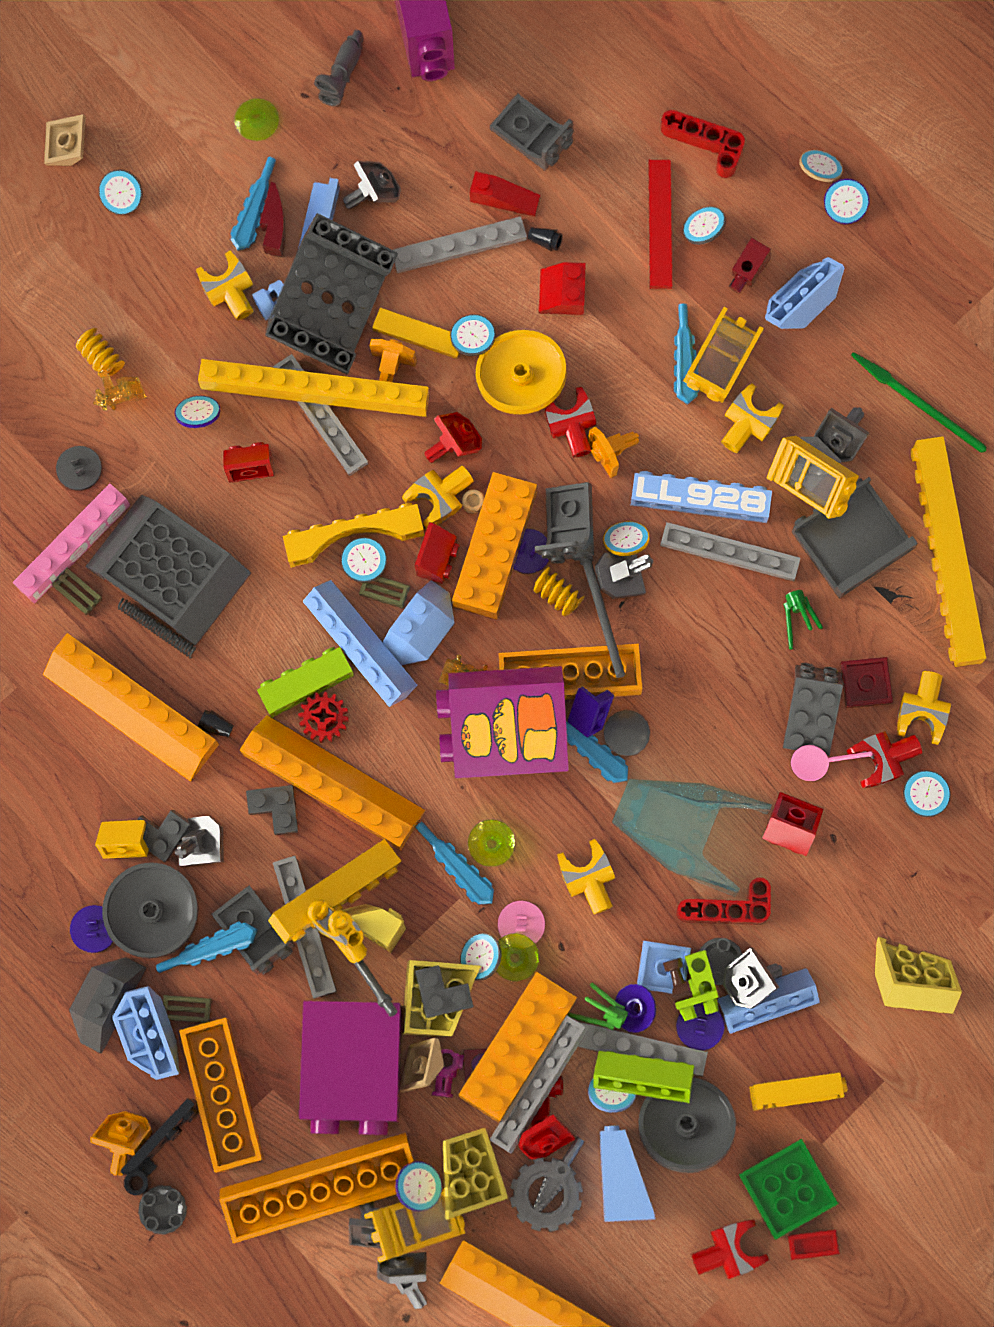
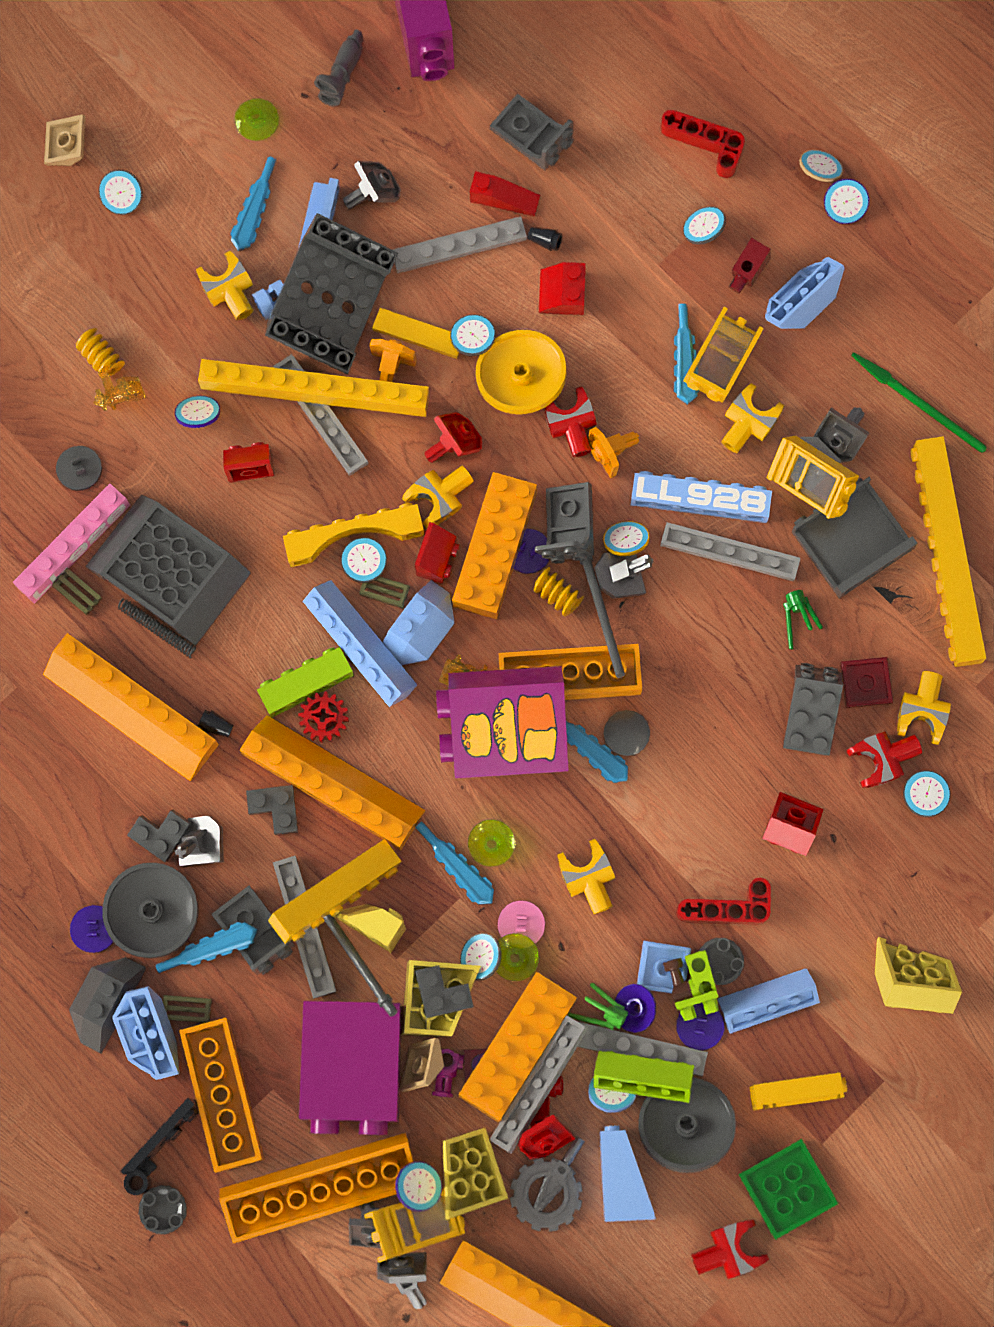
light orange piece [91,1111,151,1176] -> none
yellow panel [95,820,149,859] -> none
dark red slope [259,182,286,257] -> none
yellow connector [308,899,367,963] -> none
tan tile [462,489,484,514] -> none
dark purple panel [568,687,614,738] -> none
clear light blue windscreen [612,779,772,897] -> none
red tile [648,160,672,289] -> none
piece [723,948,783,1009] -> none
red tile [788,1229,840,1260] -> none
bright pink piece [791,745,873,781] -> none

